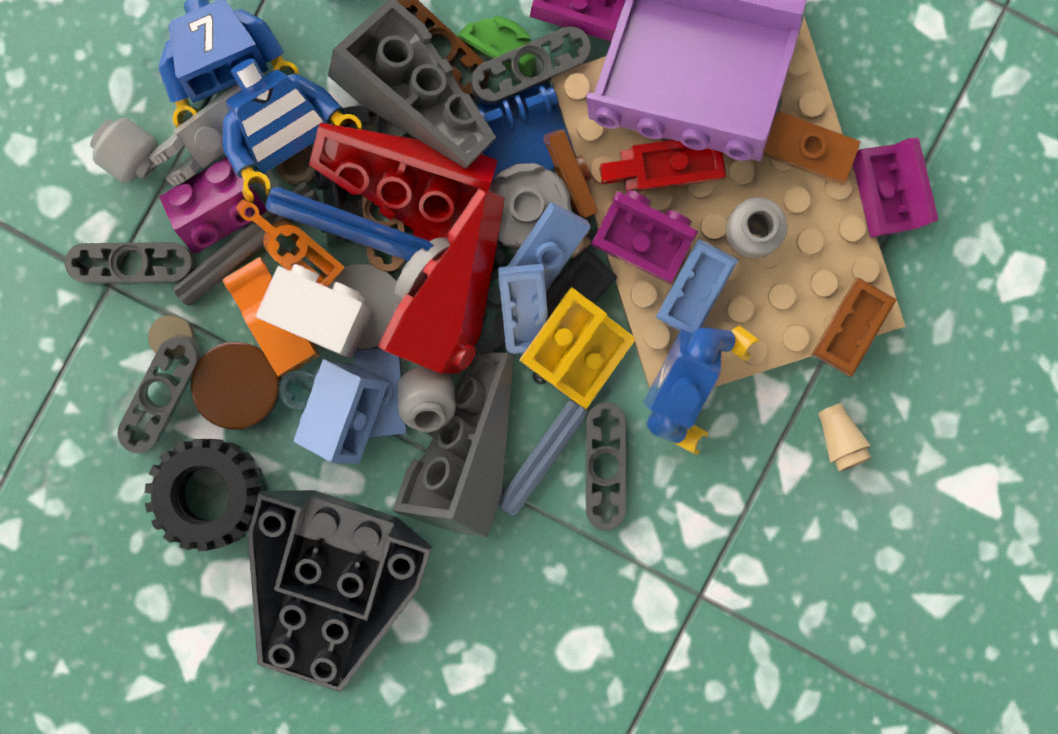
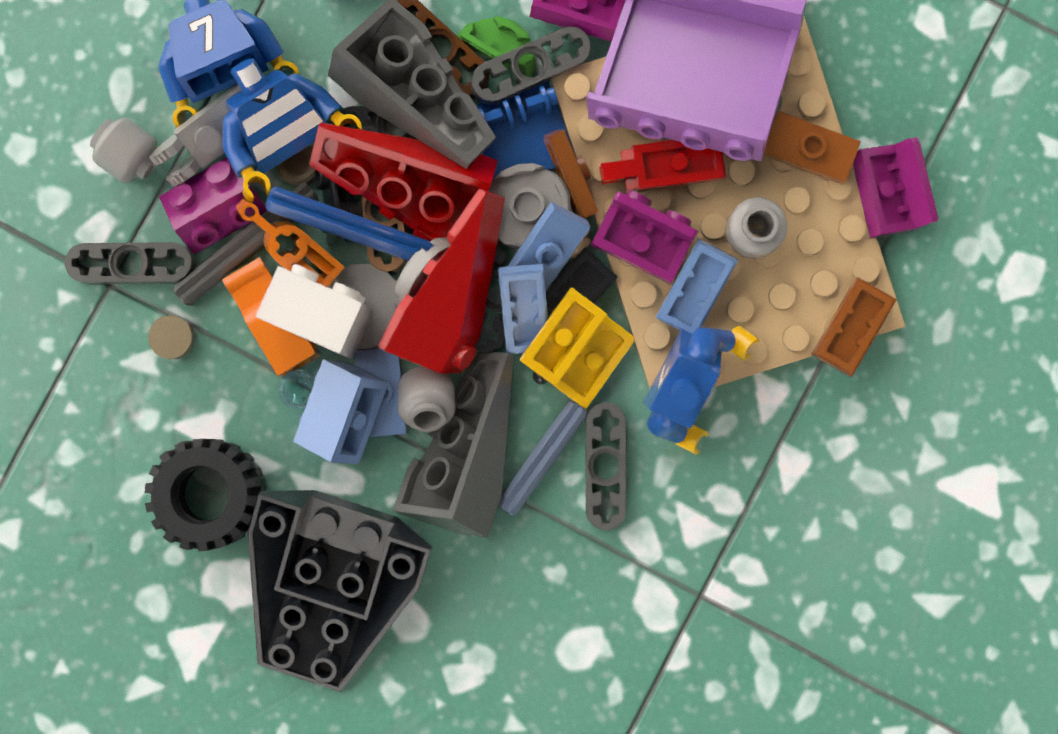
dark grey beam [117,335,201,453] -> none
reddish brown tile [191,342,283,430] -> none
tan cone [818,403,872,472] -> none

